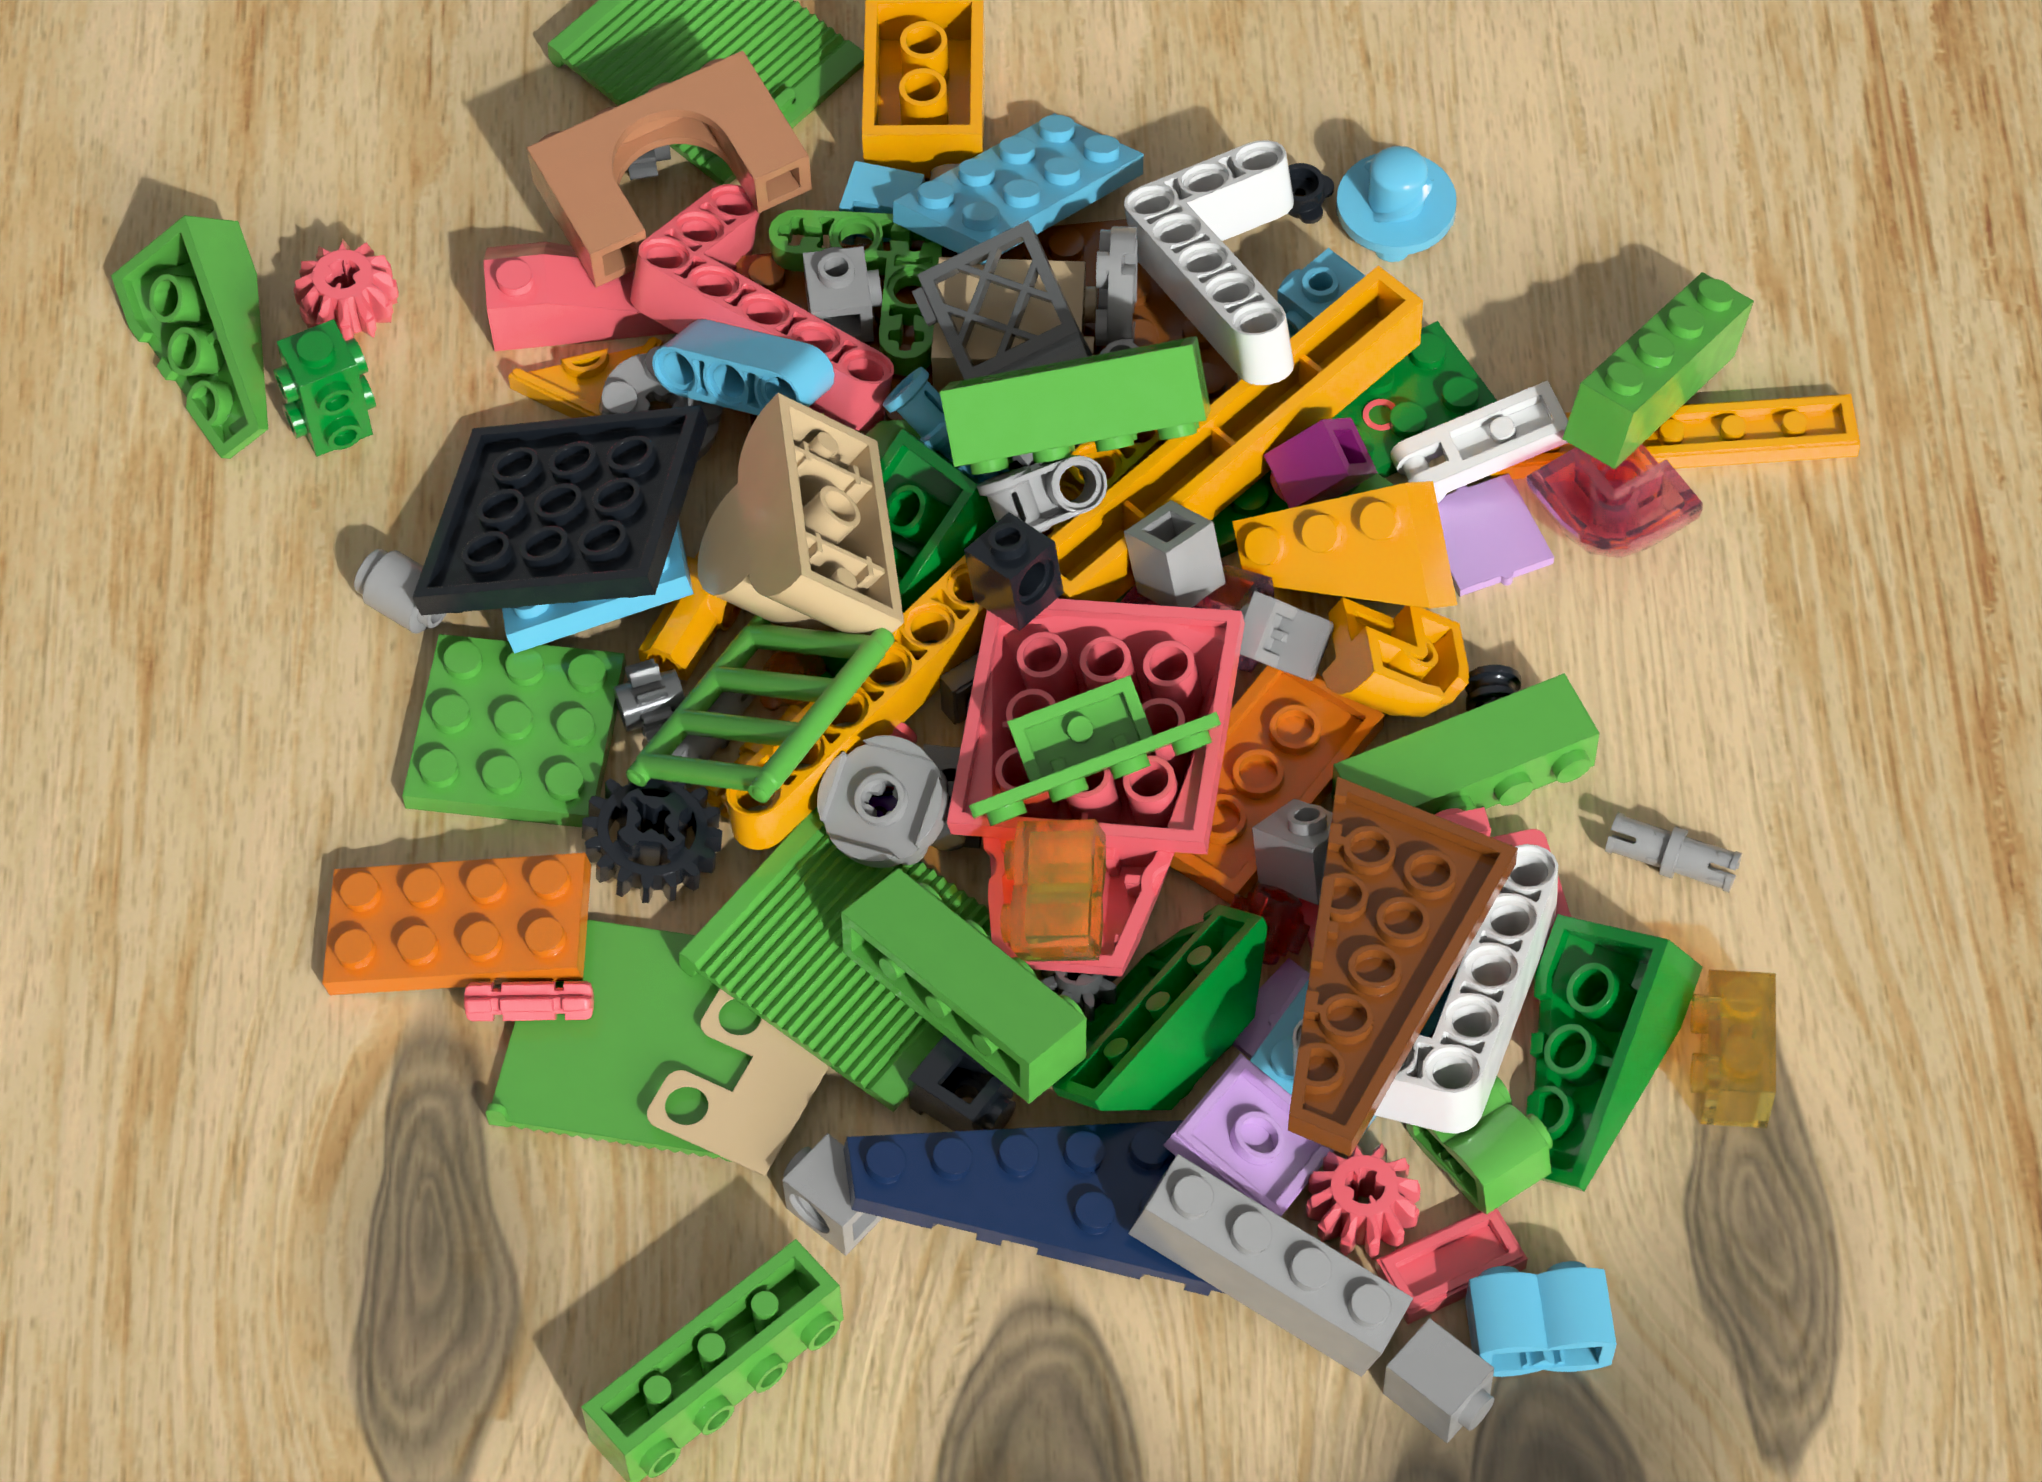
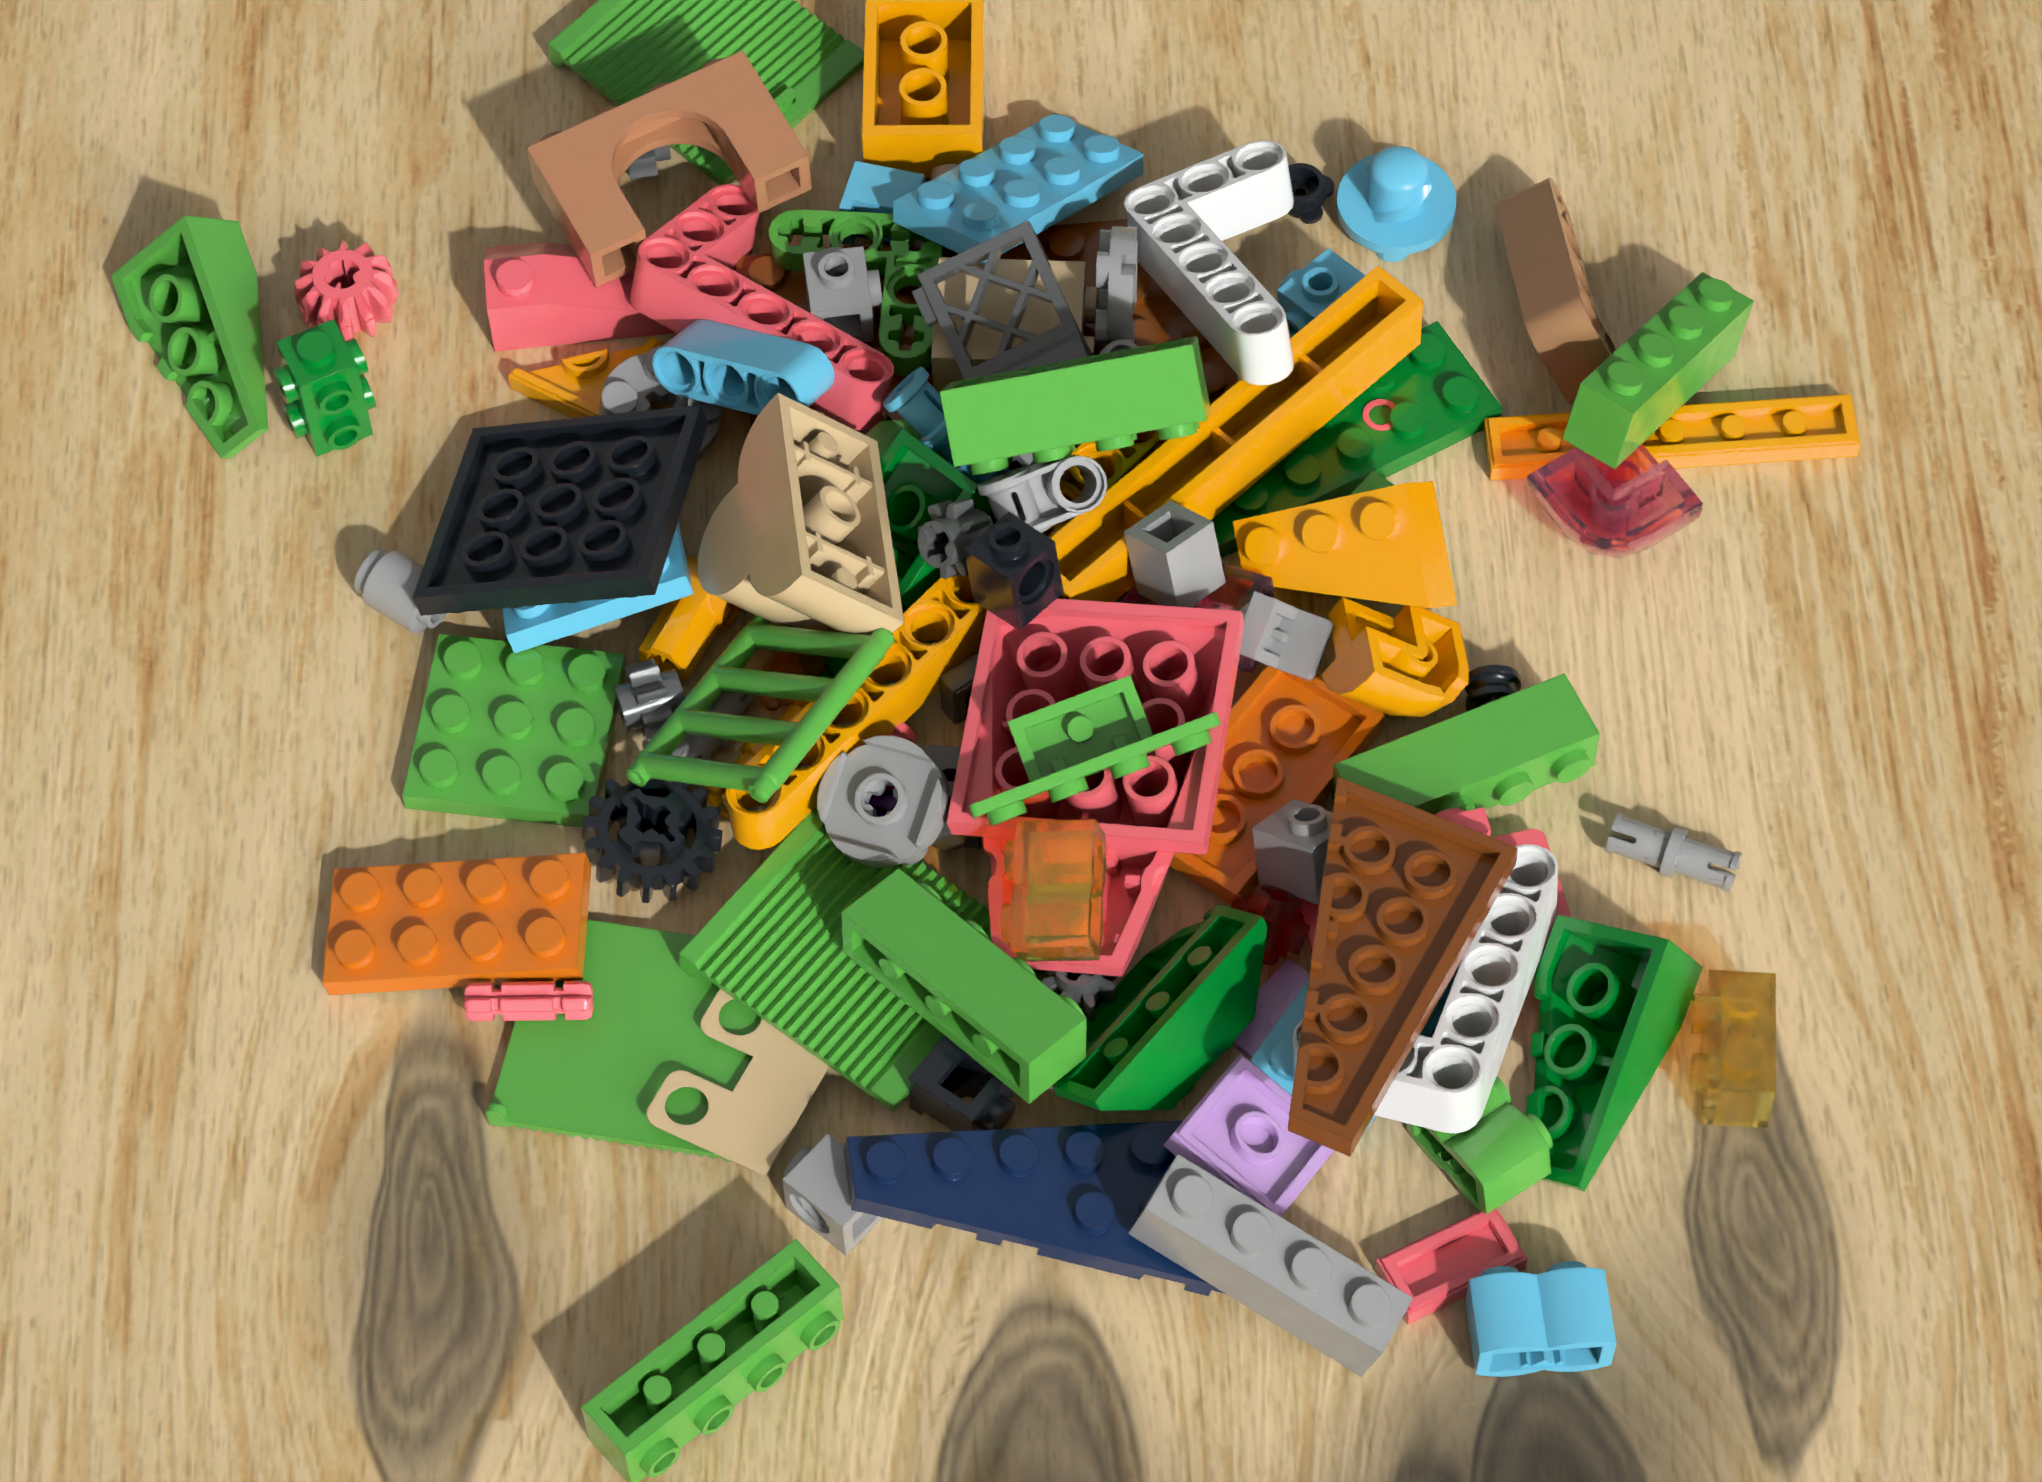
magenta brick [1264,418,1378,508] -> none
coral gear [1306,1143,1421,1260] -> none
light grey brick [1383,1318,1495,1443] -> none
white plate [1390,380,1568,503] -> none
lavender piece [1437,473,1554,597] -> none
none -> dark grey gear [917,498,994,579]
none -> medium nougat beam [1495,177,1617,405]

